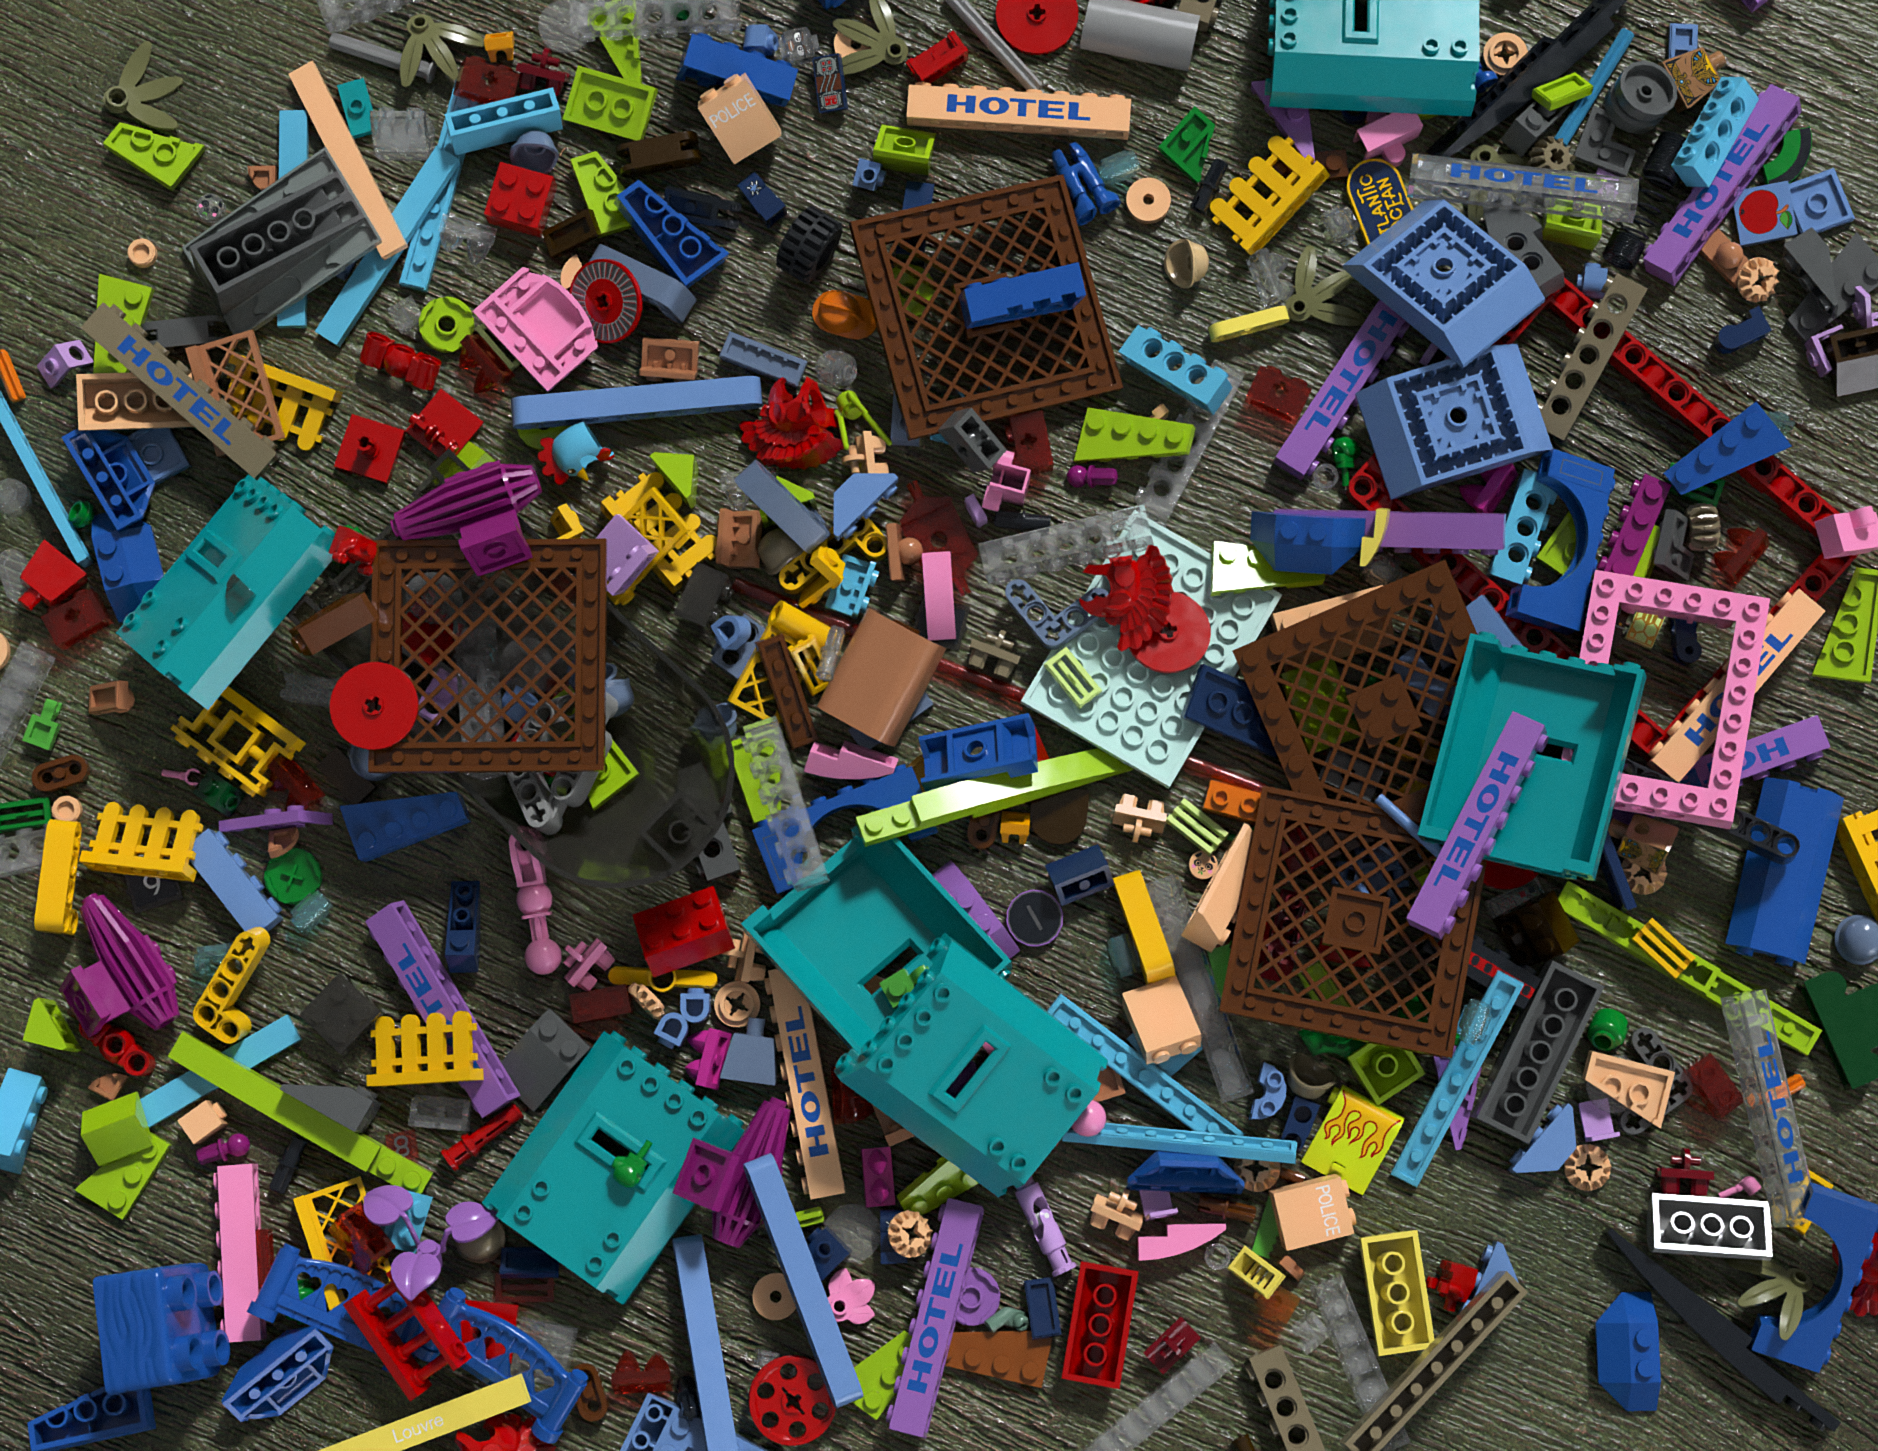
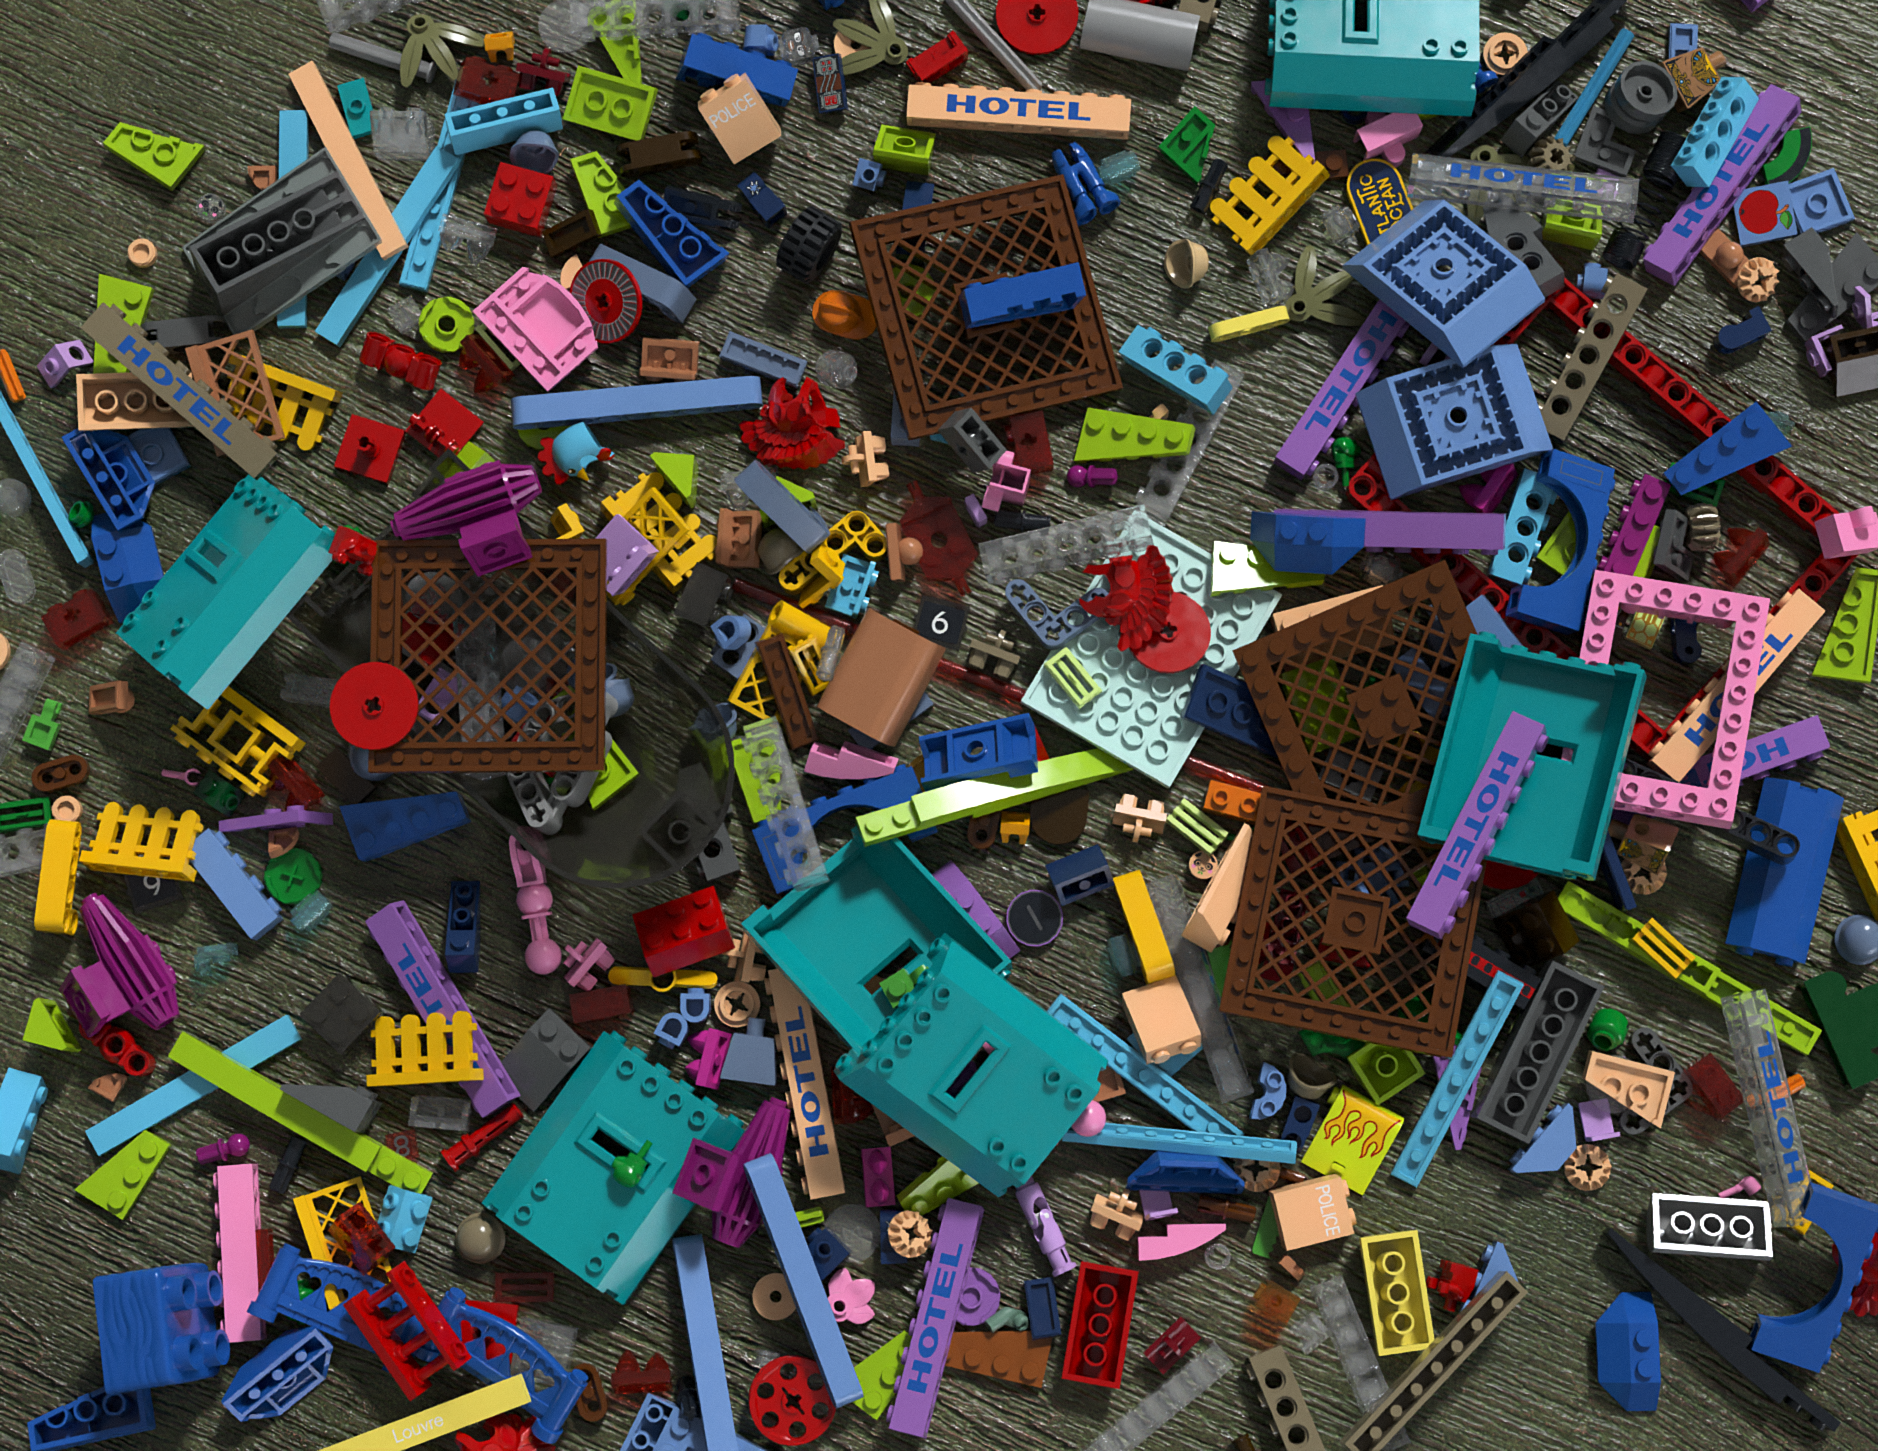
red torso [18,539,88,611] -> none
lime slope [81,1092,154,1167] -> none
olive plant [103,41,183,130] -> none
light nougat brick [177,1100,228,1145] -> none
yellow beam [193,927,270,1044] -> none
clear smoke tile [226,573,256,616] -> none
reddish brown slope [289,592,379,655] -> none
medium lavender plant [363,1185,499,1302] -> none
dark blue tile [499,1247,560,1278] -> none
light nougat gear [628,982,666,1020] -> none
medium blue slope [833,473,898,541] -> none
lime plant [834,390,892,450] -> none
bright pink slope [922,551,956,641] -> none
light nougat piece [1126,178,1171,224] -> none
light yellow slope [1227,1246,1286,1300] -> none
clear red brick [1244,365,1312,425] -> none
light yellow slope [1360,508,1390,566] -> none
medium blue bar [1374,794,1442,858] -> none
clear light blue brick [1456,999,1493,1045] -> none
lime tile [1531,72,1593,111] -> none
dark red hips [1655,1148,1714,1196] -> none
olive plant [1727,1258,1812,1340] -> none

